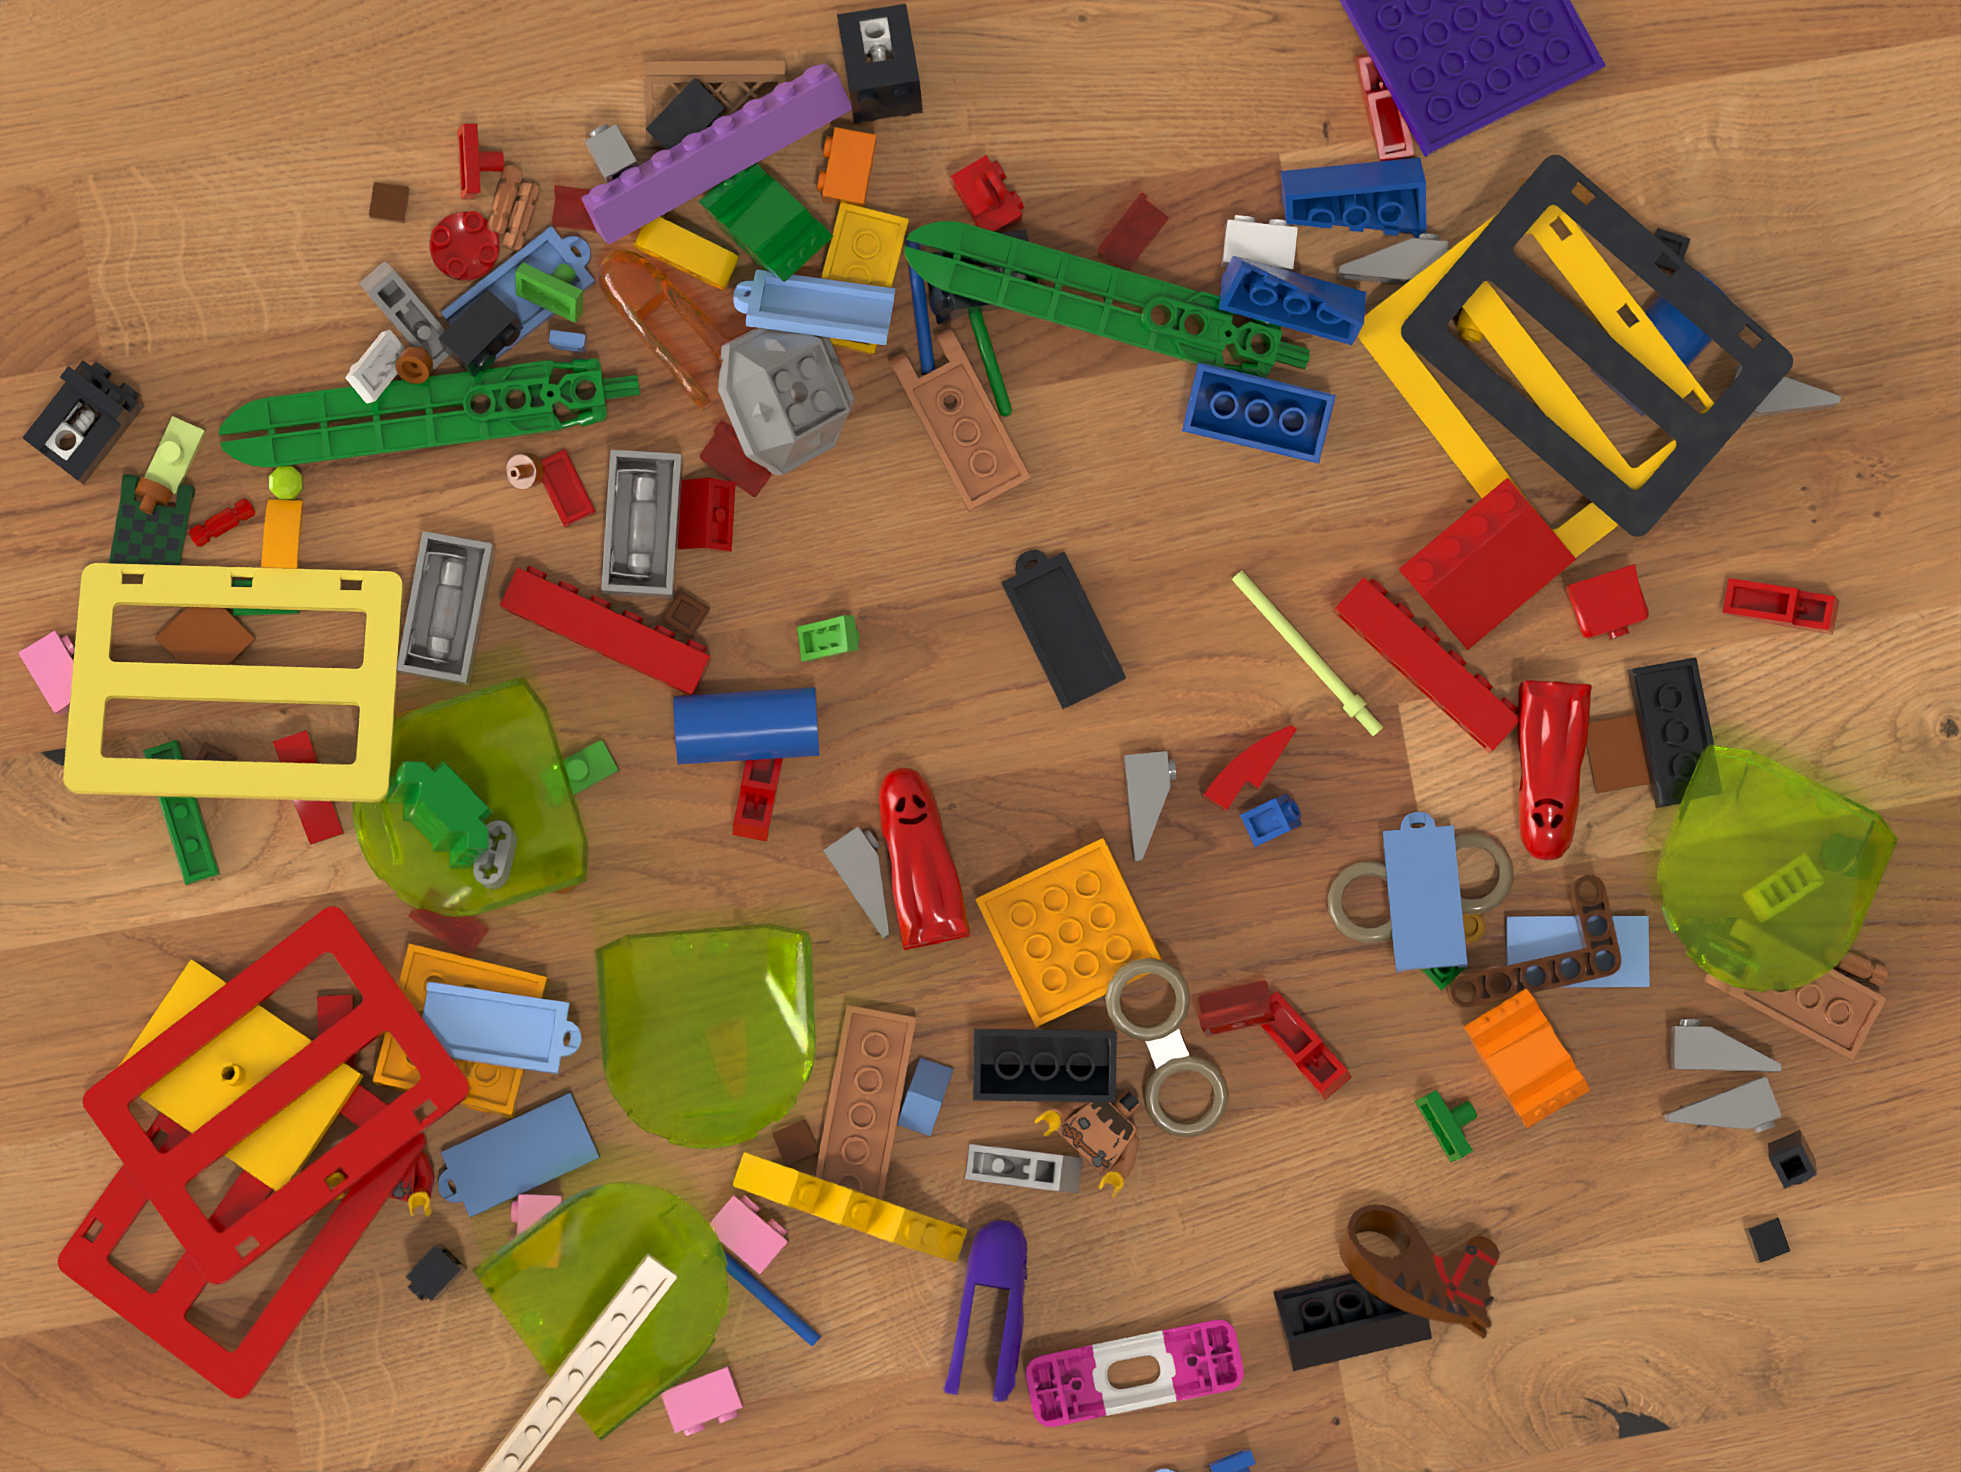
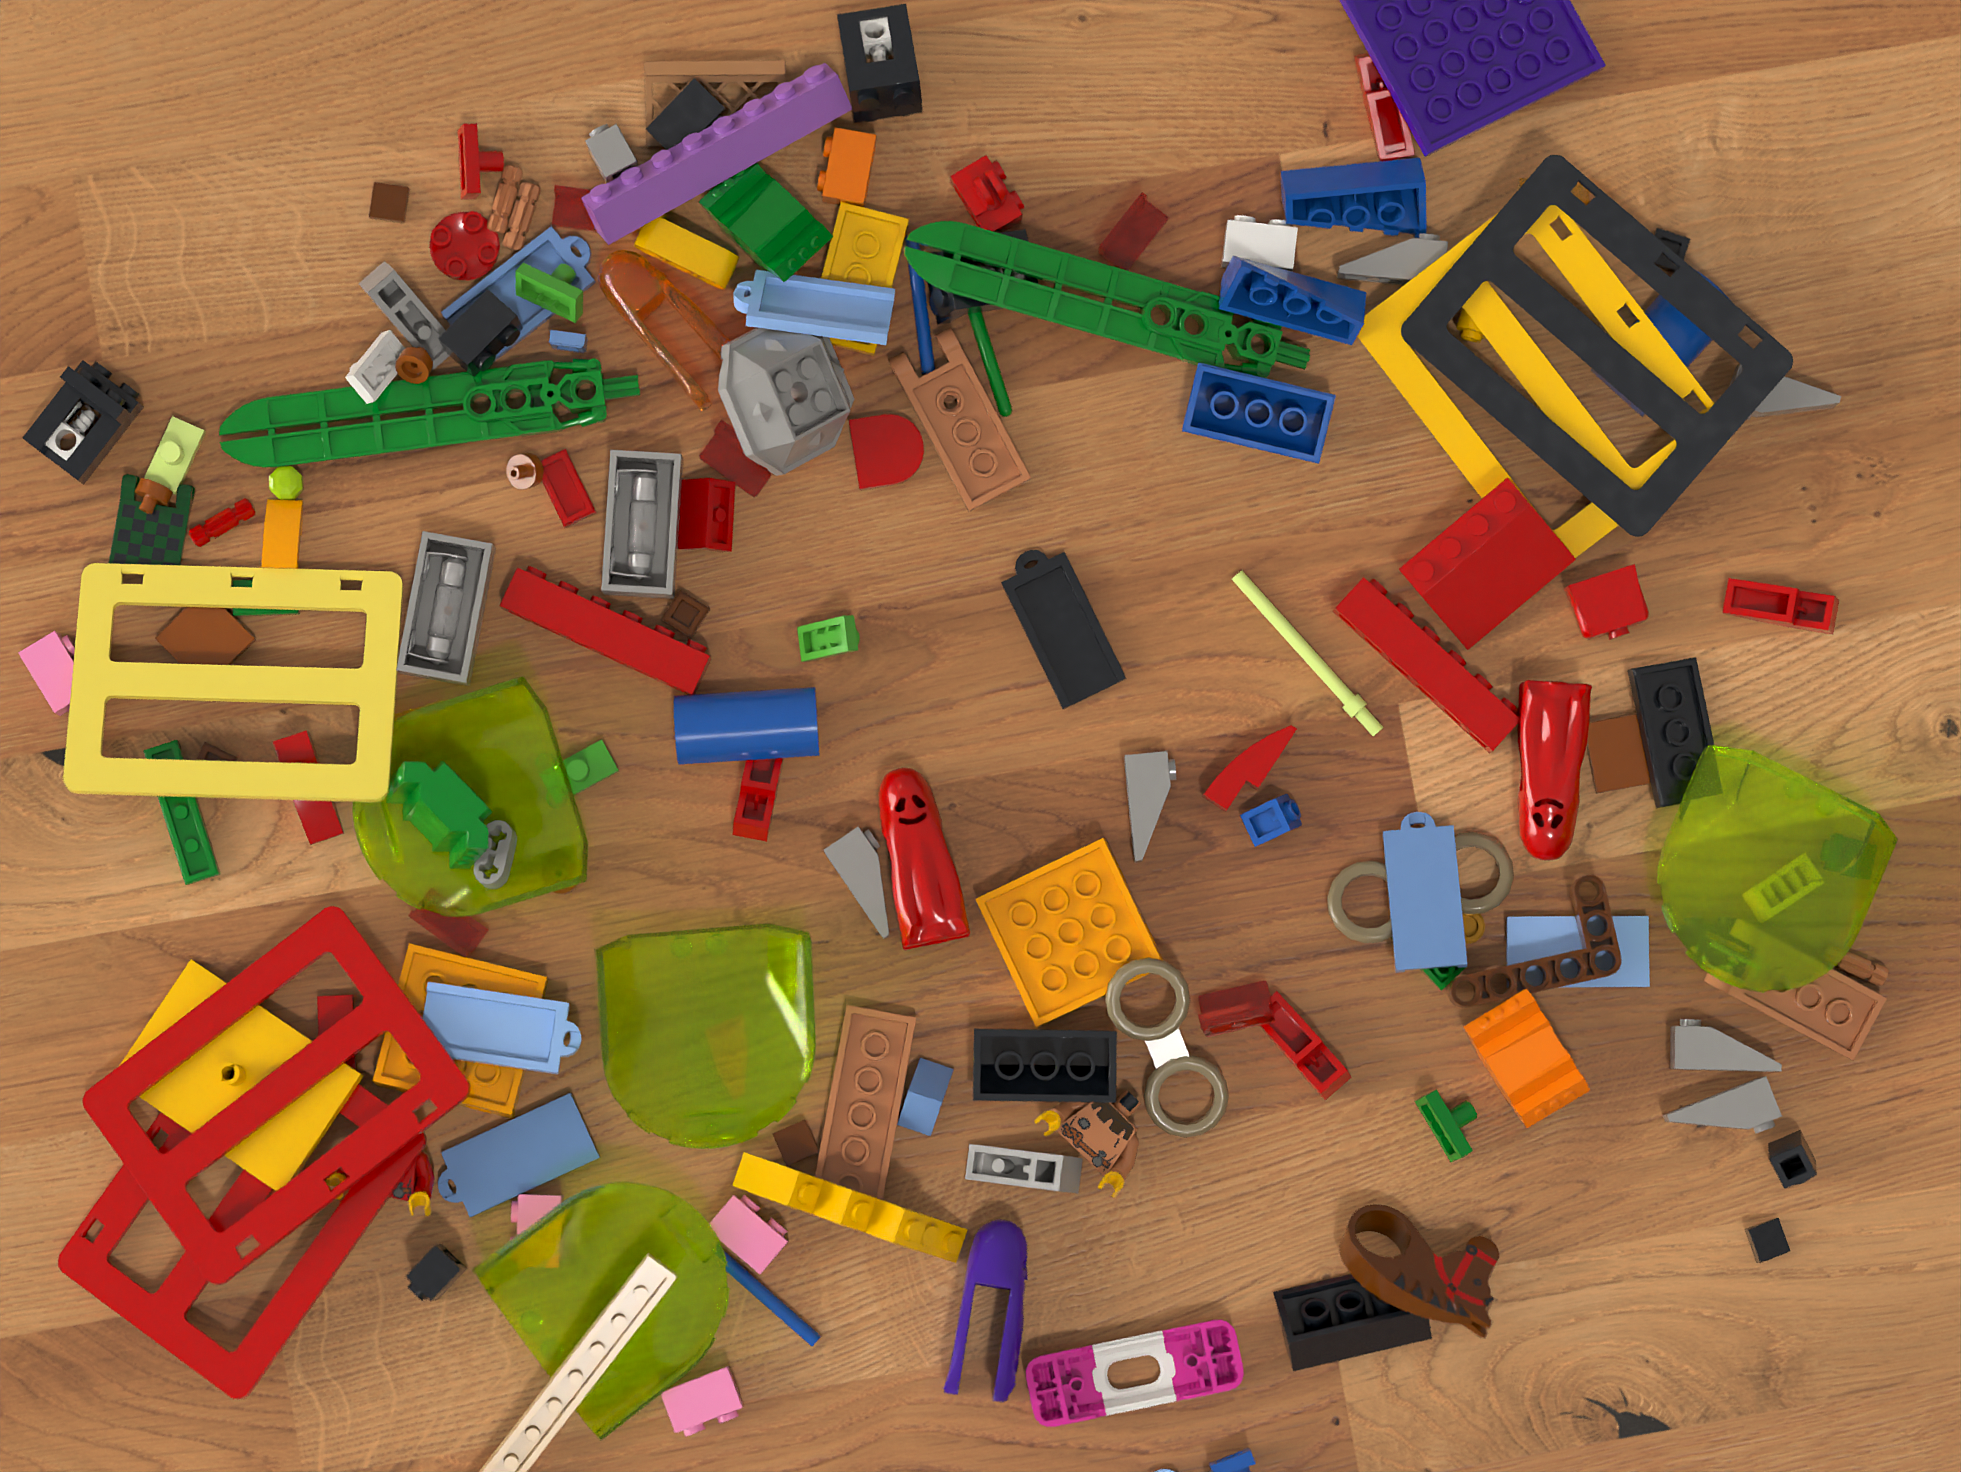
none -> red tile [849,414,924,490]

